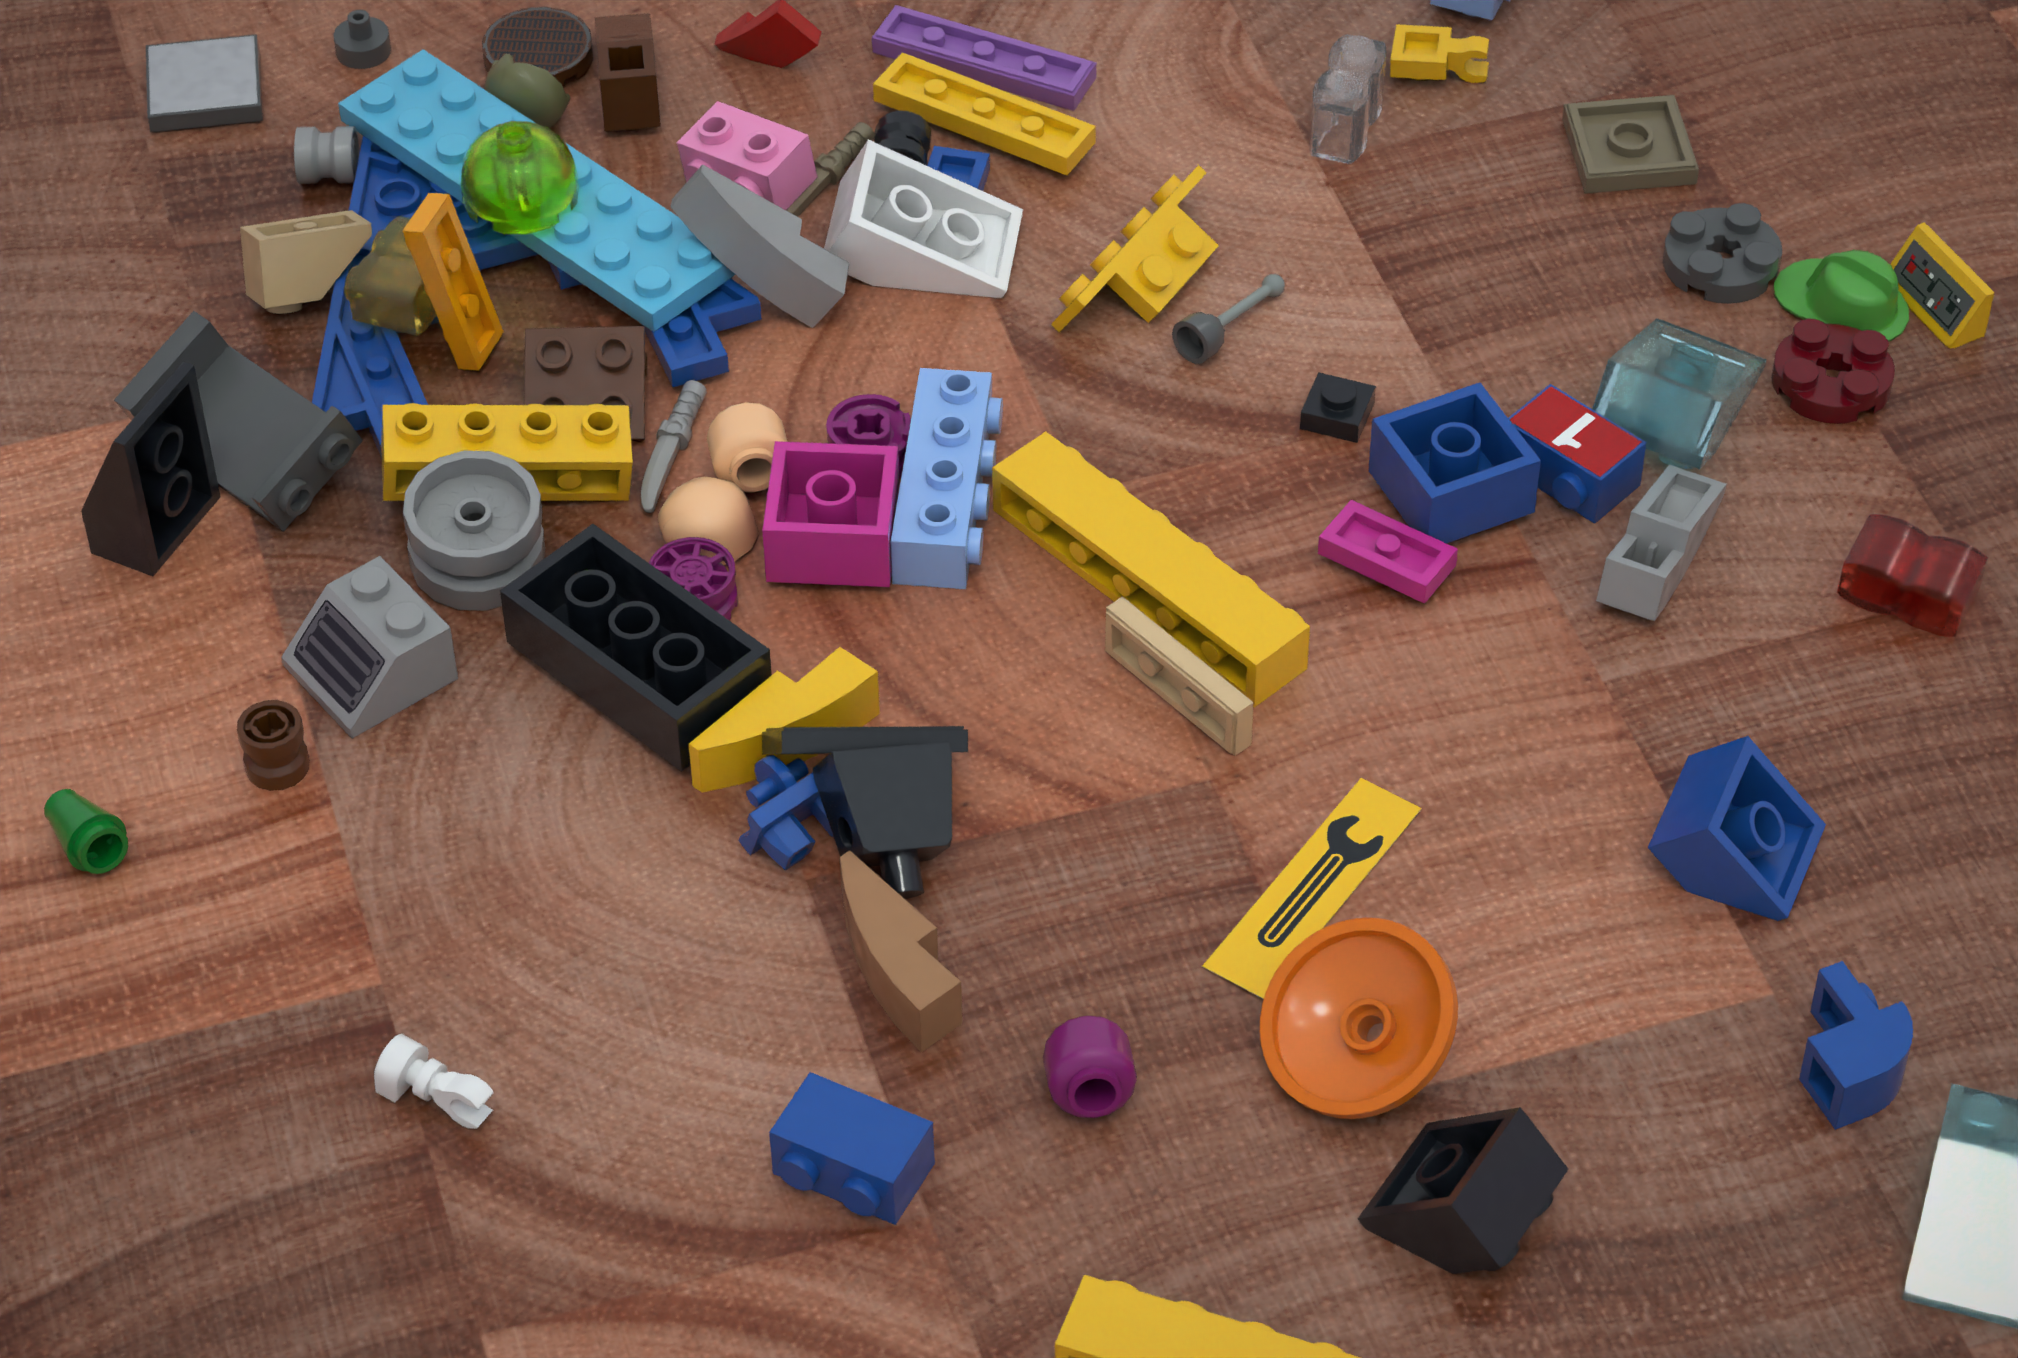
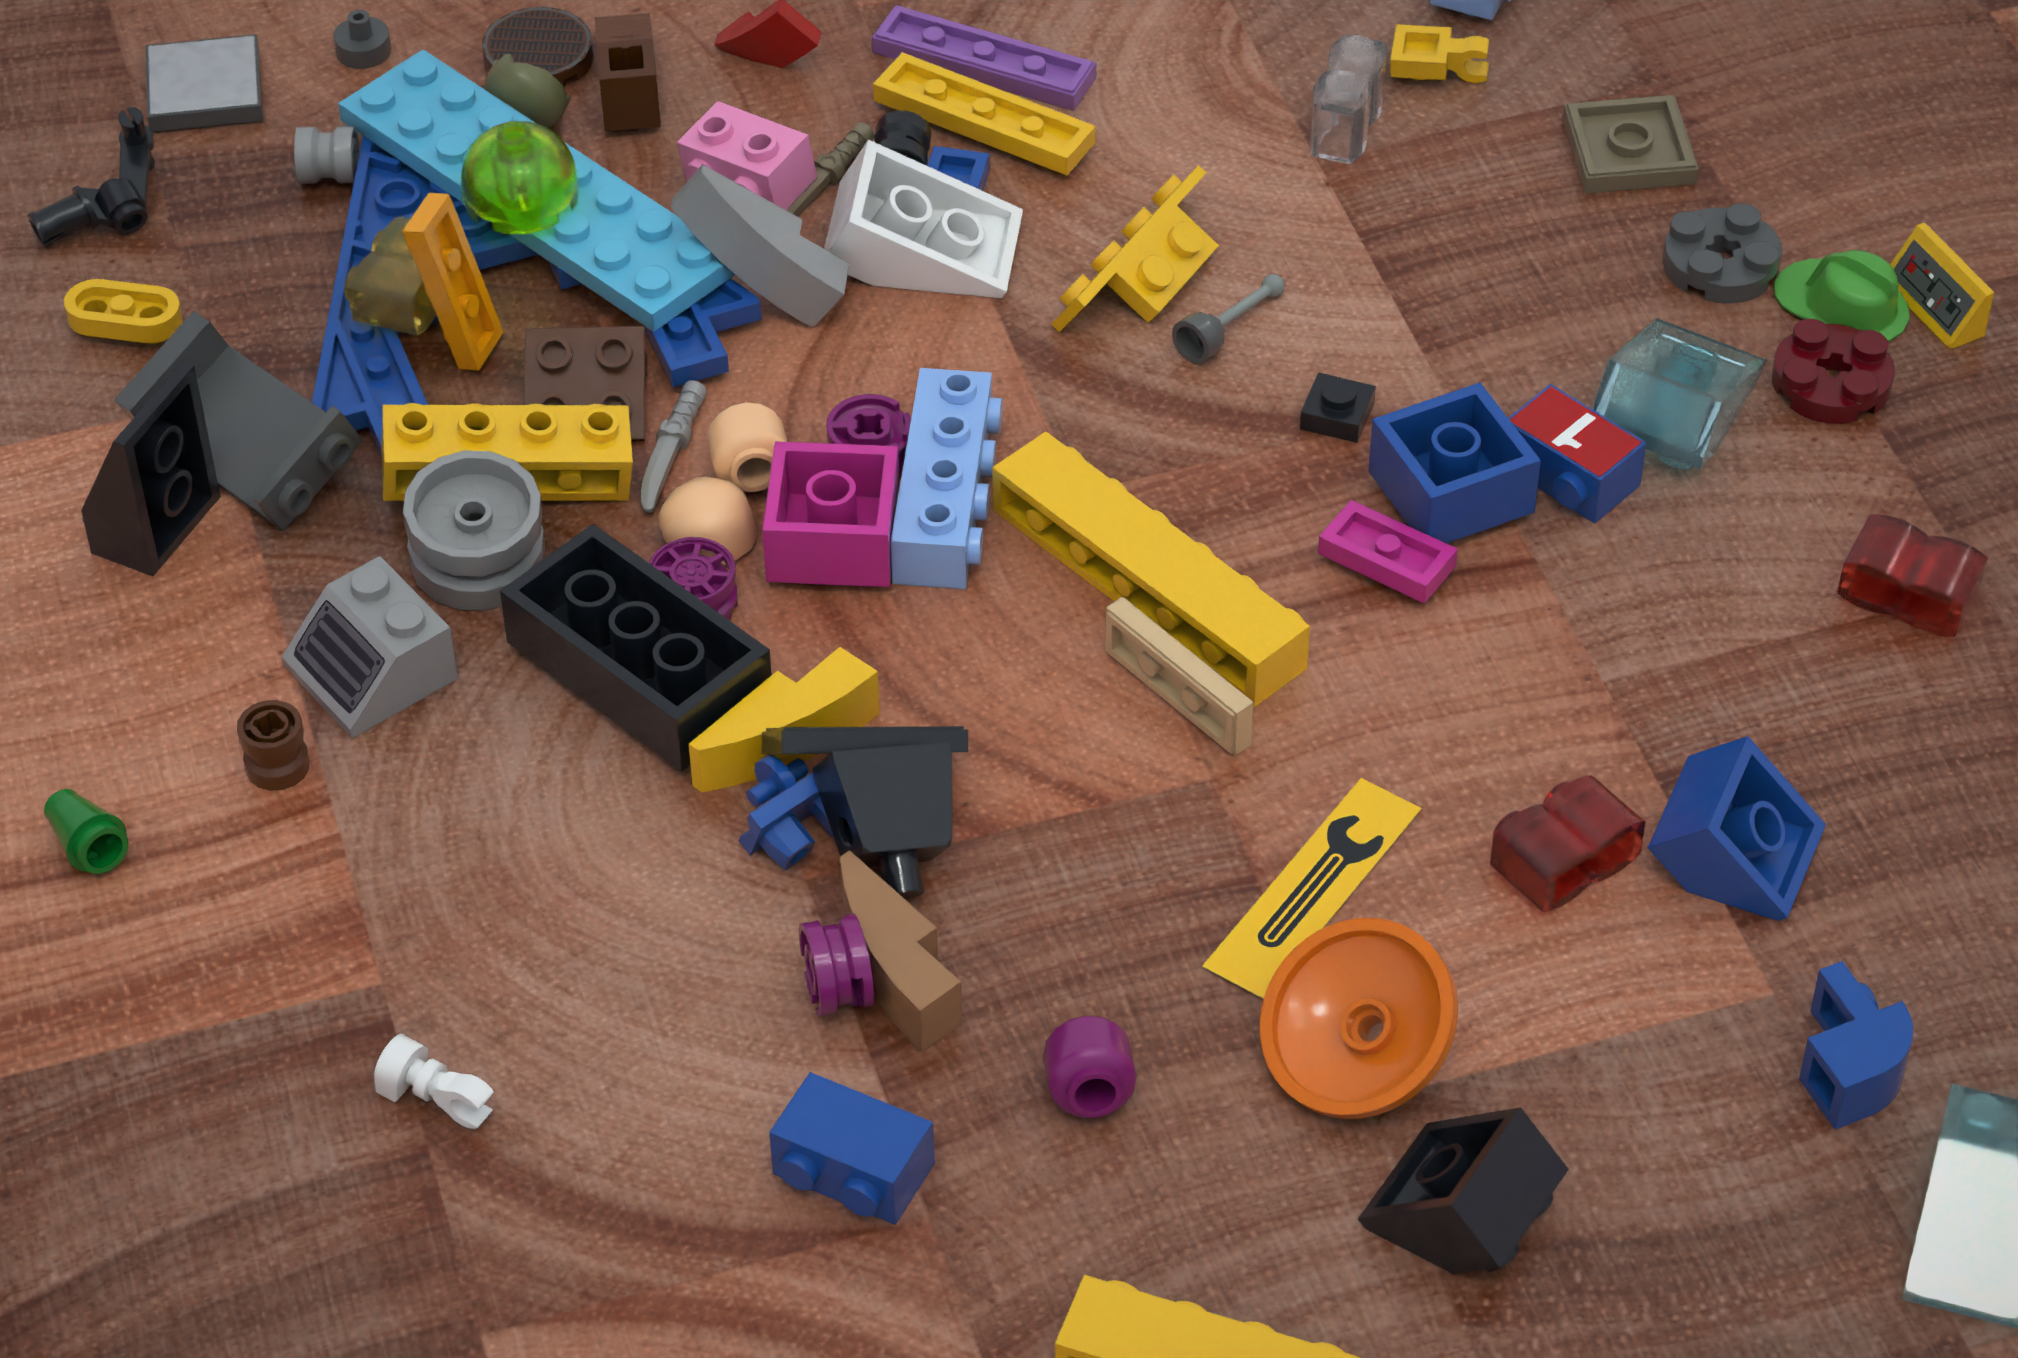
tan slope [240,210,372,314] -> none
light grey slope [1596,465,1727,621] -> none
none -> black pin [27,107,155,248]
none -> yellow plate [64,279,183,344]
none -> magenta wheel [799,913,874,1017]
none -> clear red brick [1490,775,1646,912]

